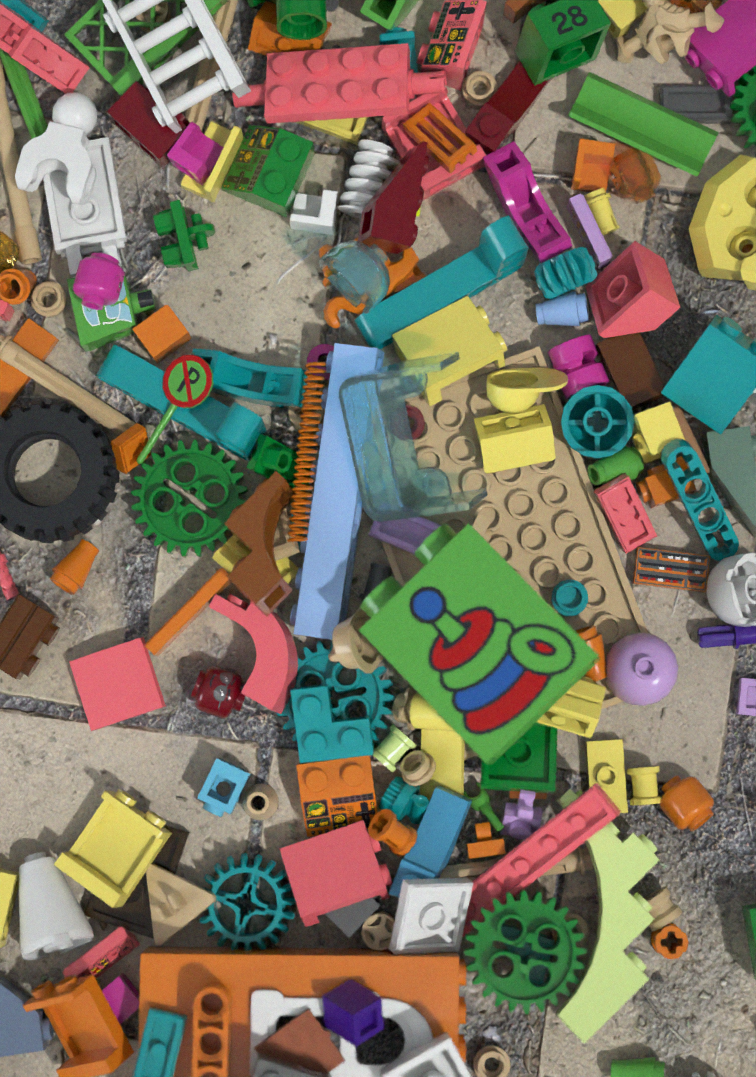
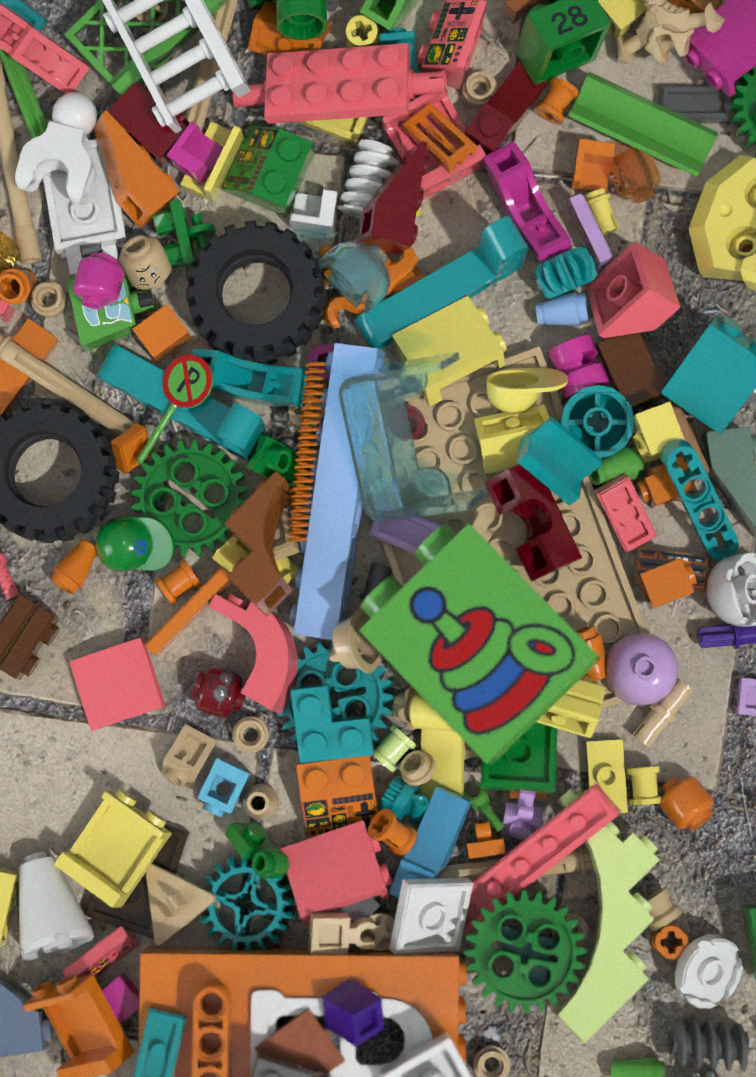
teal plate [551,580,588,616] -> none
none -> orange slope [93,110,180,229]
none -> green cap [95,515,175,572]
none -> tan head [119,236,172,290]
none -> orange bush [154,559,202,606]
none -> tan bracket [161,724,217,789]
none -> black tyre [185,220,325,365]
none -> green plate [225,823,289,879]
none -> tan plate [232,716,269,753]
none -> tan plate [309,913,376,955]
none -> light yellow bush [346,15,378,48]
none -> dark red arch [484,464,582,582]
none -> teal panel [517,417,602,506]
none -> orange bush [534,77,579,125]
none -> tan pin [632,677,694,748]
none -> orange brick [636,558,697,610]
none -> dark grey piece [669,1018,749,1072]
none -> white tile [674,934,743,1008]

